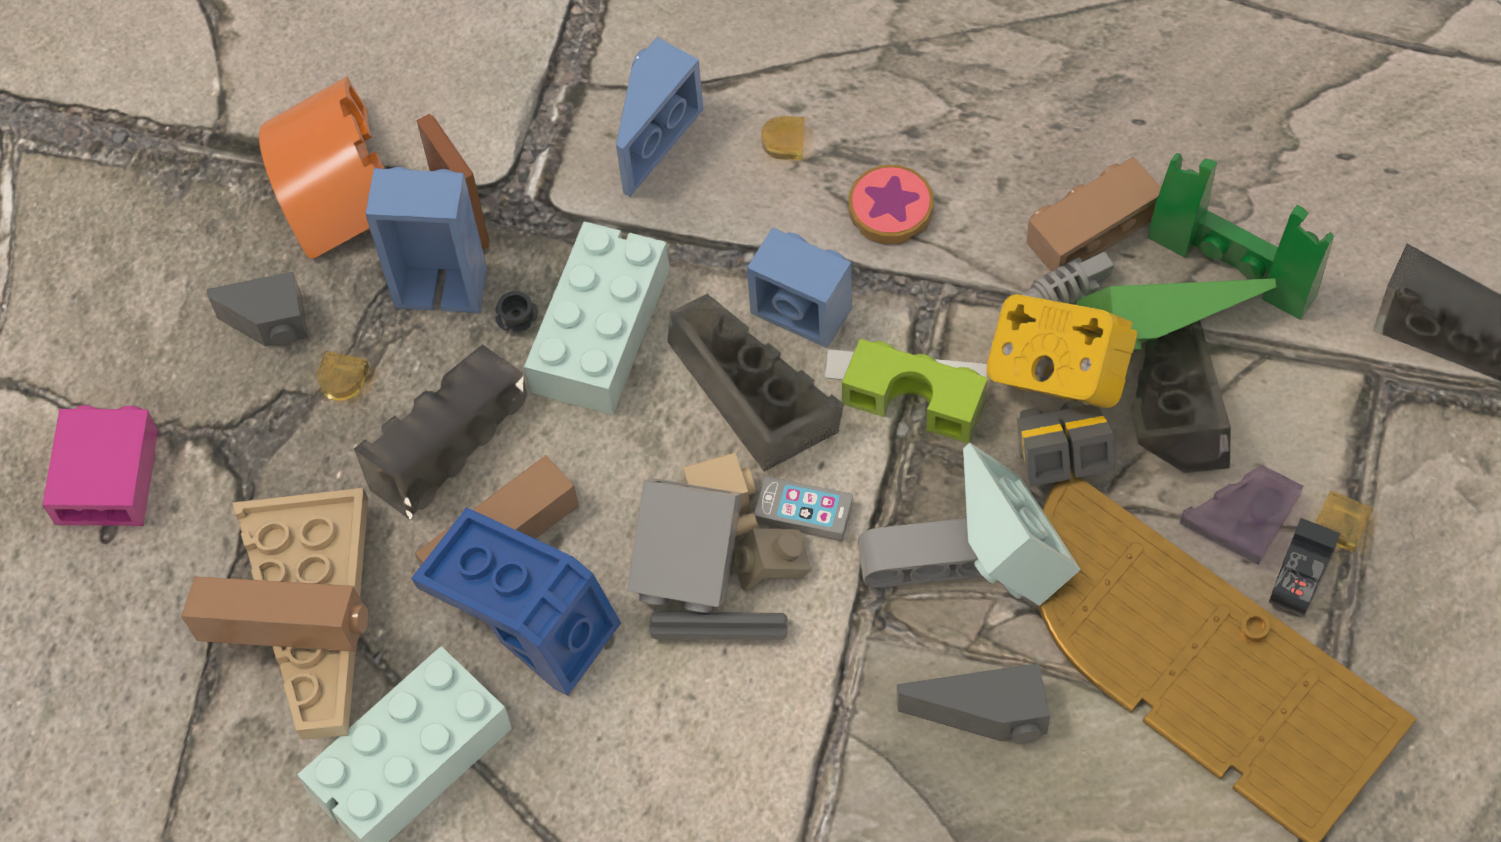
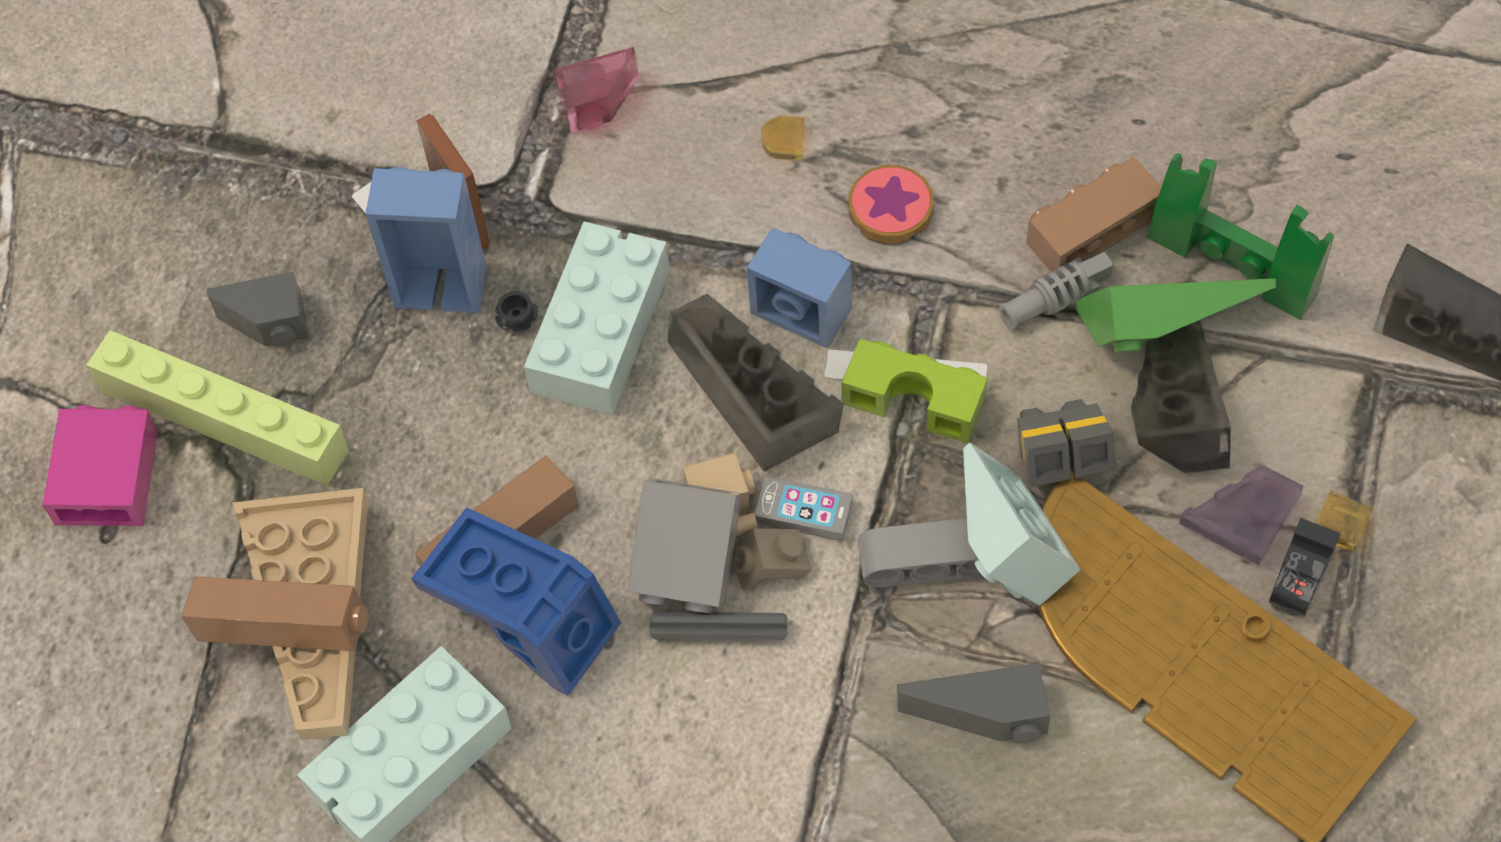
orange panel [259,76,385,259] -> none
clear yellow tile [317,351,369,400] -> none
clear smoke wedge [354,344,528,519] -> none
medium blue slope [616,37,704,197] -> none
yellow axle [986,294,1137,408] -> none
none -> yellowish green brick [86,330,349,487]
none -> clear pink slope [553,47,639,133]

